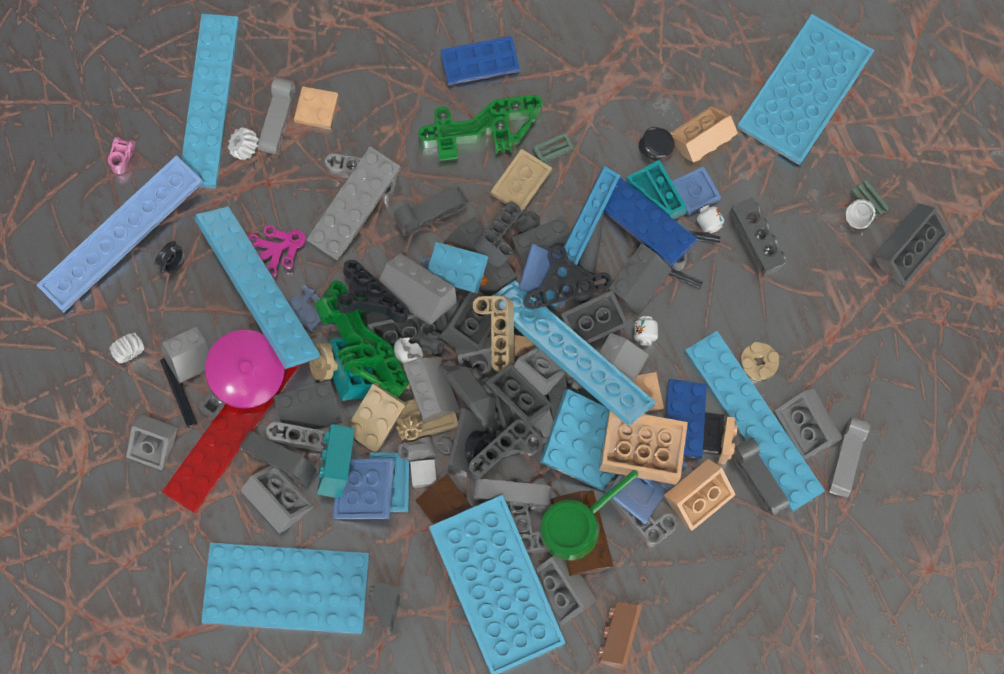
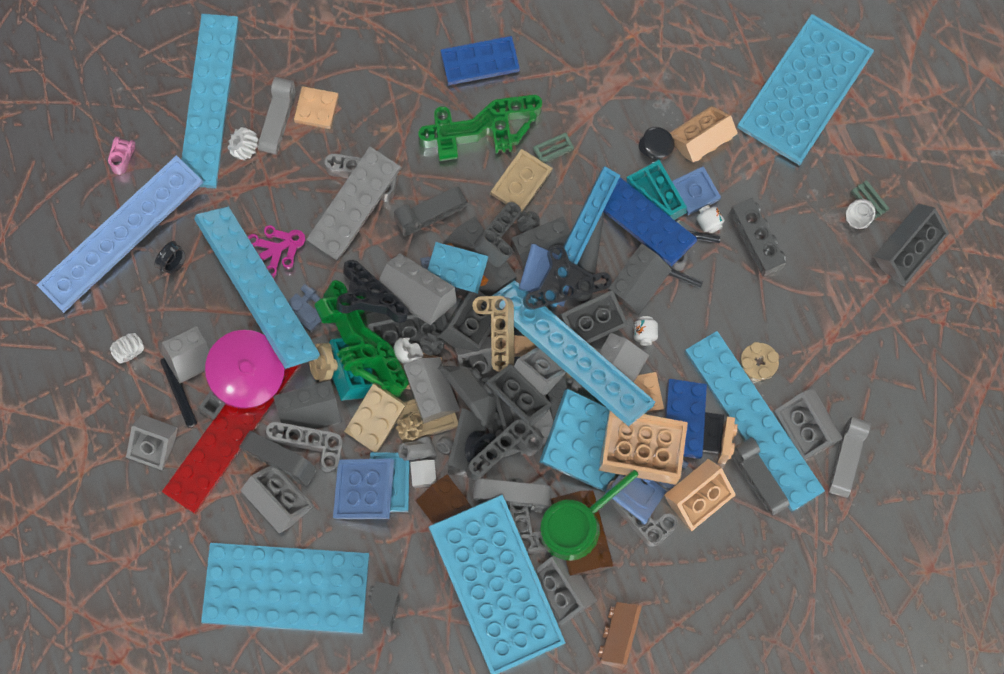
teal wedge [317,424,354,498] -> none

